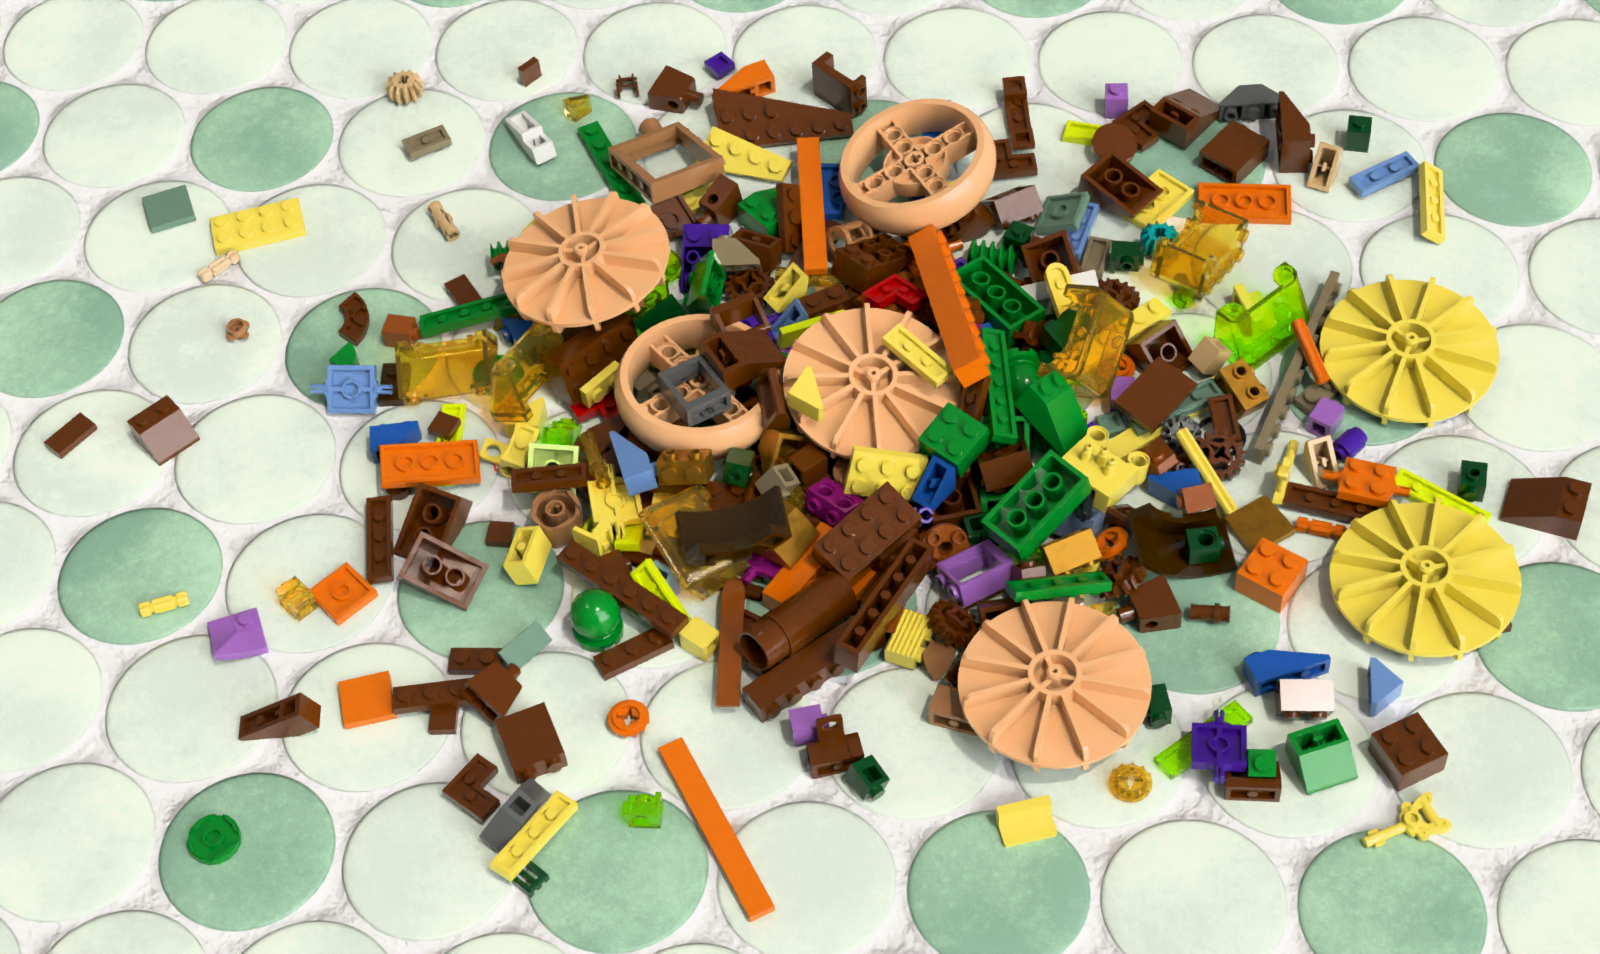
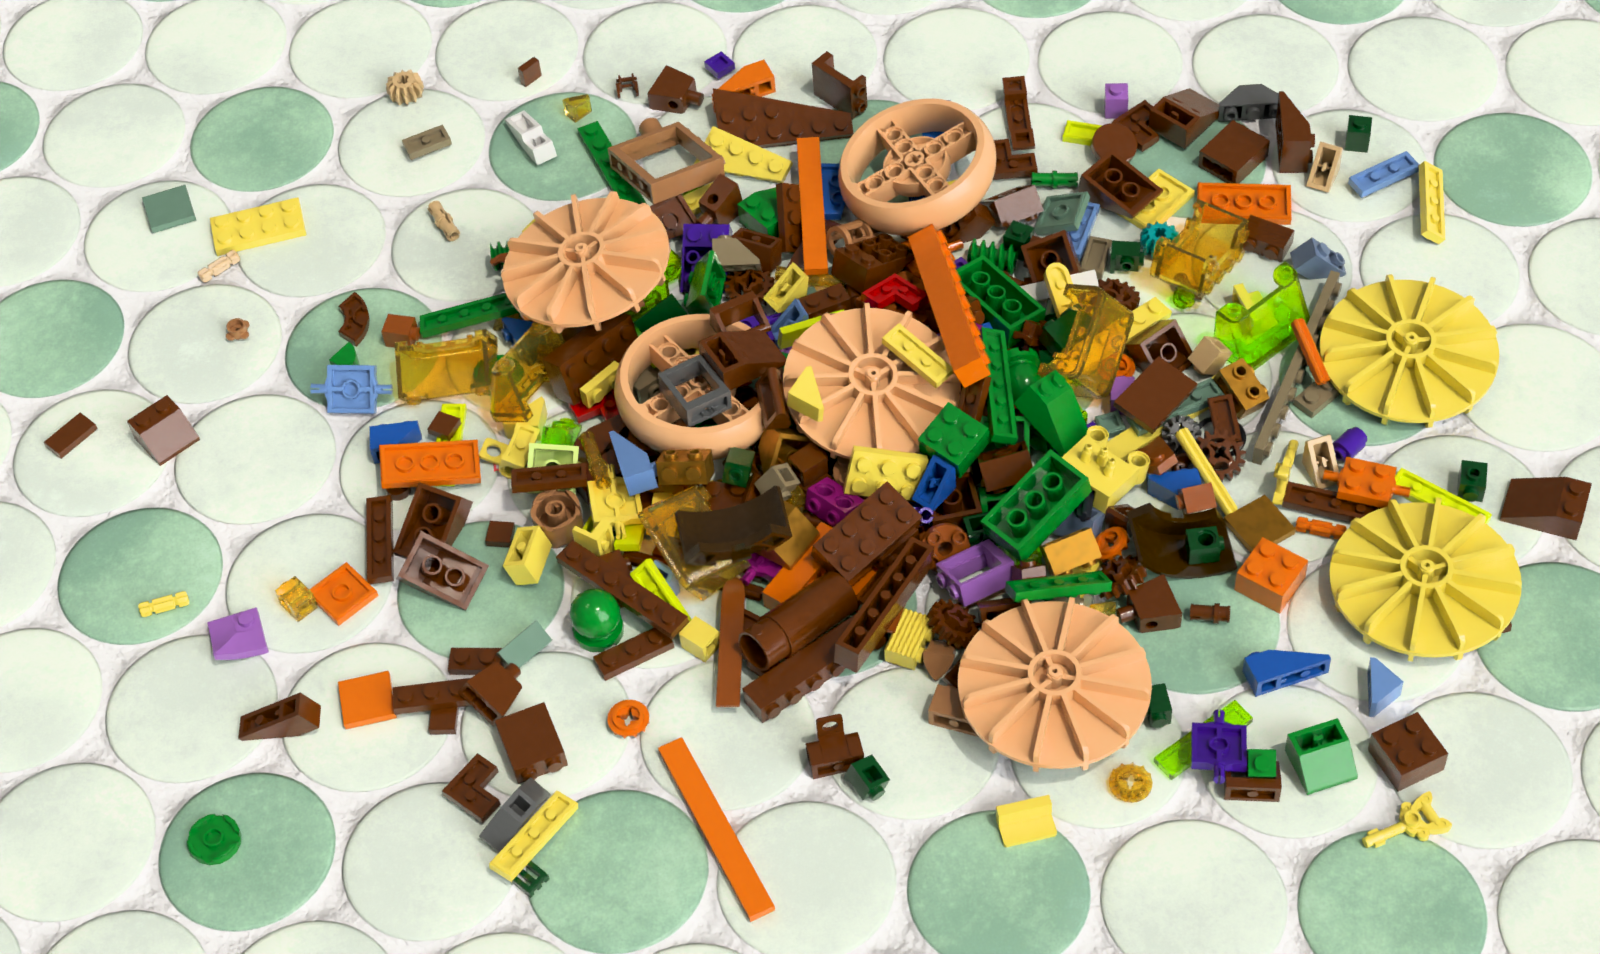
dark brown plate [378,363,408,407] -> none
reddish brown tile [444,274,482,305] -> none
clear neon green brick [622,792,664,829] -> none
medium lavender brick [788,704,829,746] -> none
brick [1274,679,1335,720] -> none
medium lavender brick [1306,397,1345,437] -> none
none -> green pin [1031,170,1078,189]
none -> reddish brown brick [1238,215,1295,262]
none -> sand blue slope [1290,238,1346,280]

